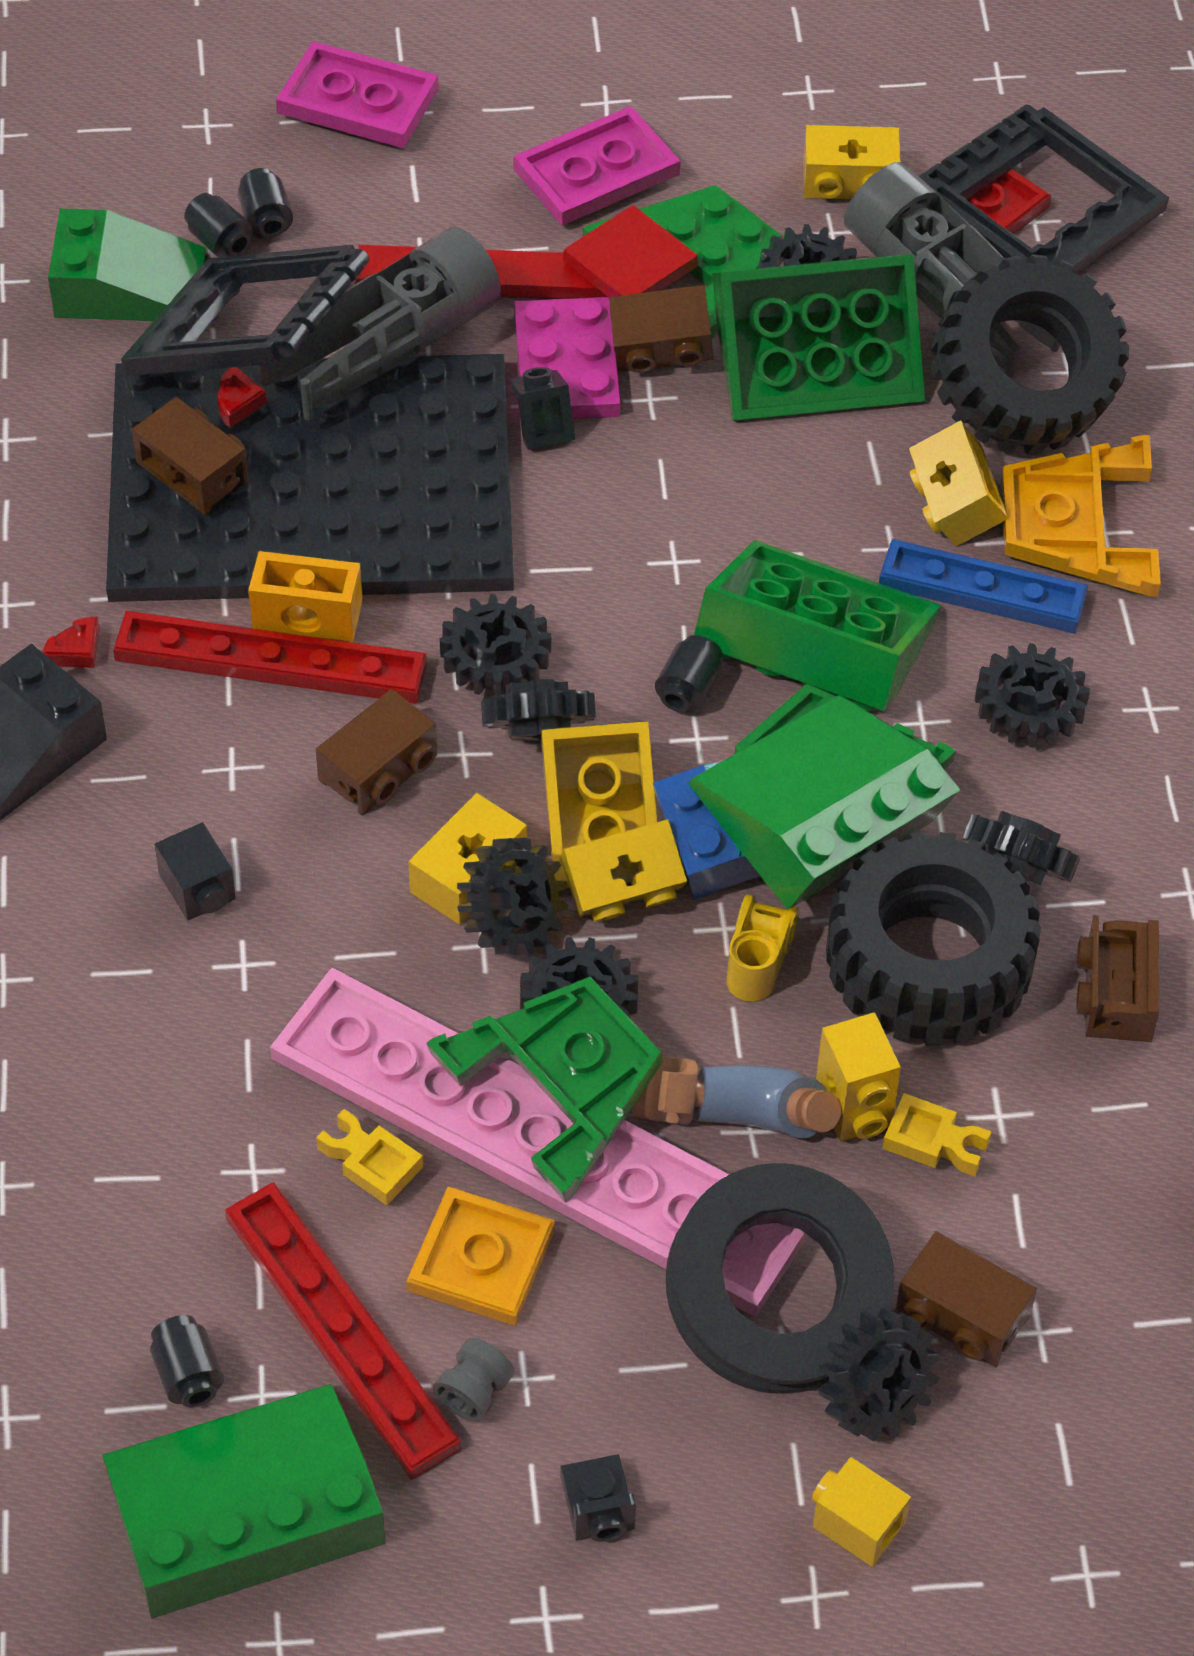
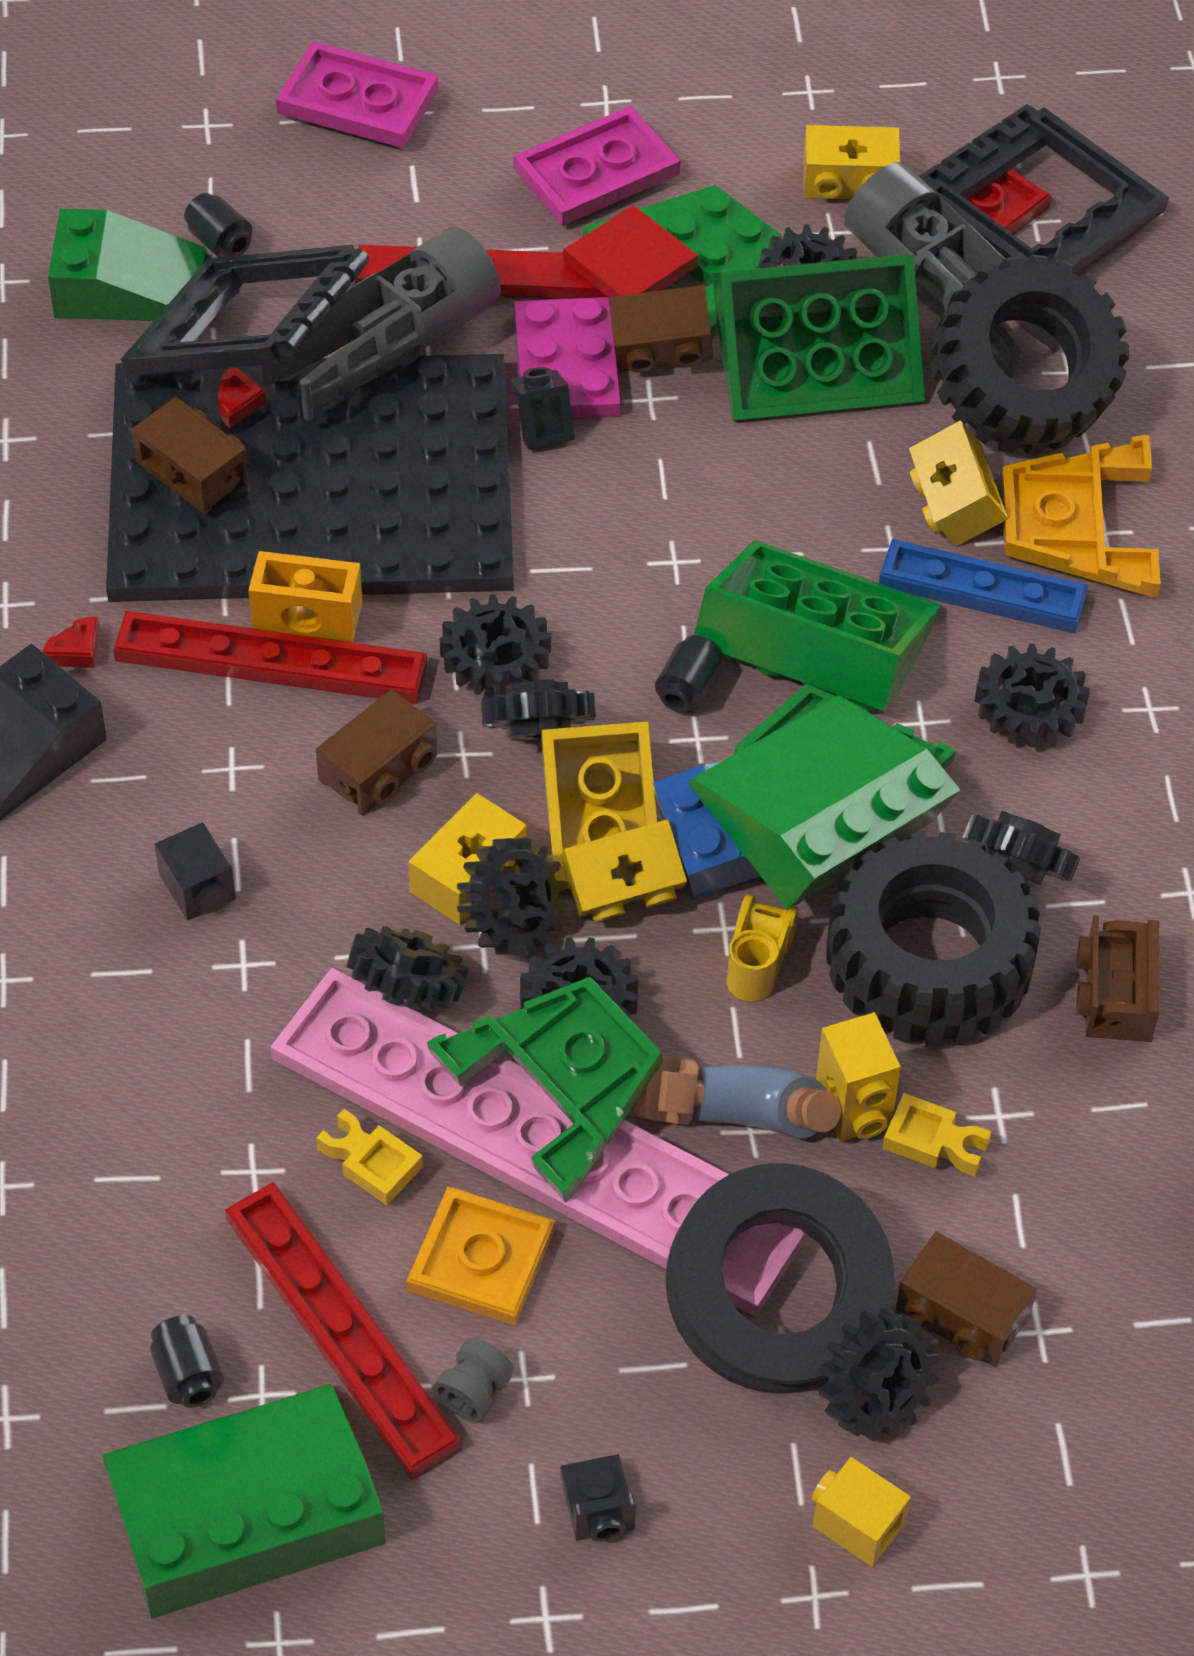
black brick [237,168,293,238] -> none
none -> black gear [346,926,468,1010]

